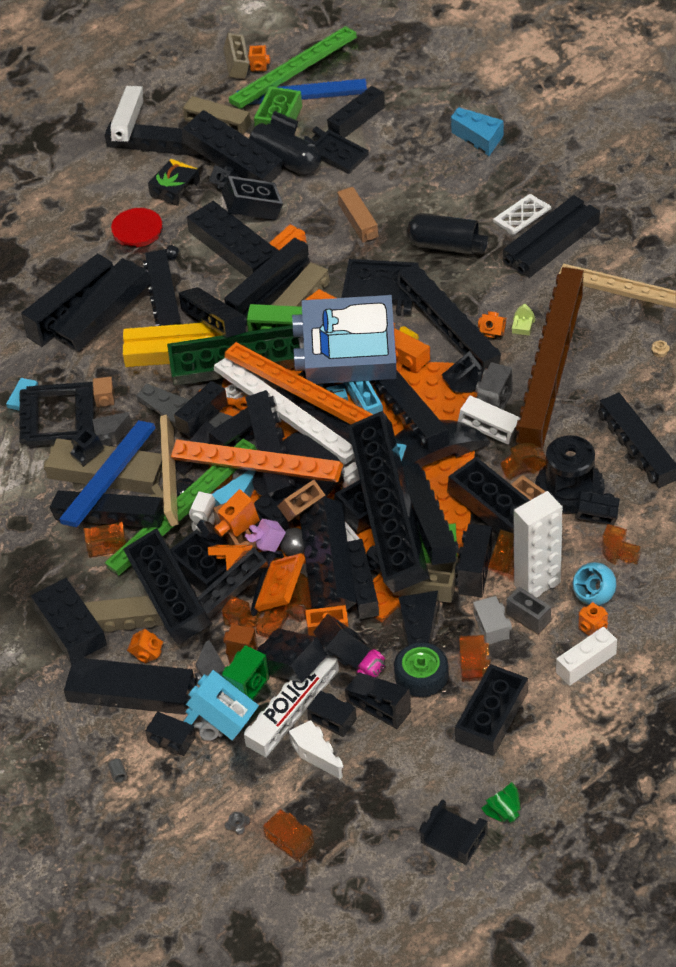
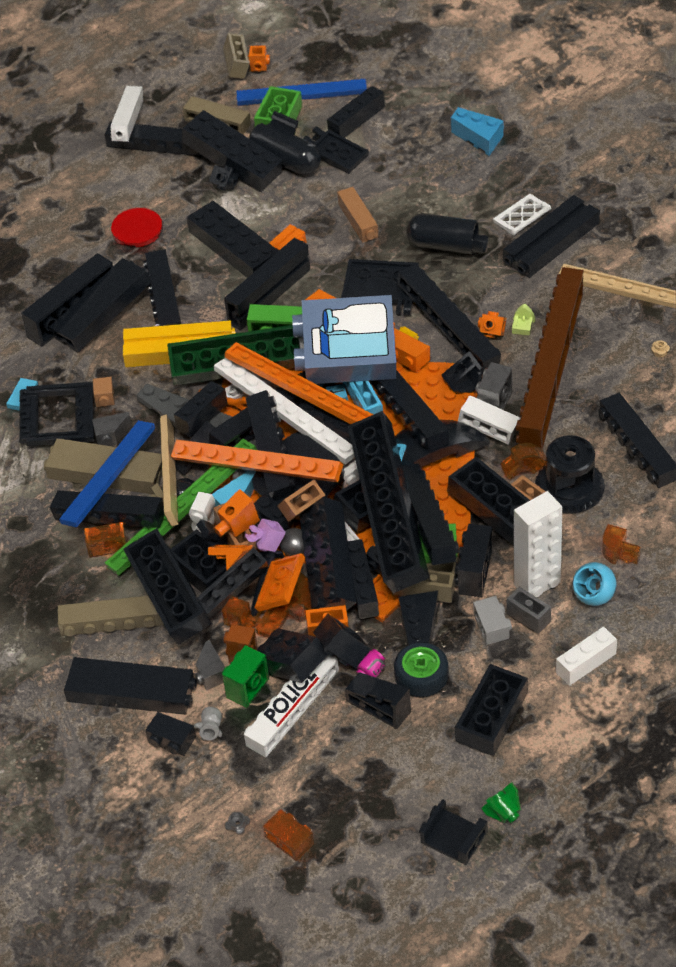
black brick [31,578,107,664] -> none
black brick [70,426,104,467] -> none
dark grey hinge [108,759,127,783] -> none
orange brick [127,629,163,664] -> none
black panel [148,159,200,206] -> none
black hinge [166,245,180,260] -> none
black brick [178,287,247,338] -> none
medium azure brick [184,670,259,740] -> none
black brick [222,176,283,220] -> none
bright green plate [228,26,357,109] -> none
dark tan brick [273,262,330,307] -> none
white slope [289,720,343,779] -> none
black brick [307,690,357,737] -> none
clear orange brick [459,635,490,682] -> none
clear orange plate [488,530,514,576] -> none
black brick [575,490,620,525] -> none
orange brick [578,602,608,636] -> none

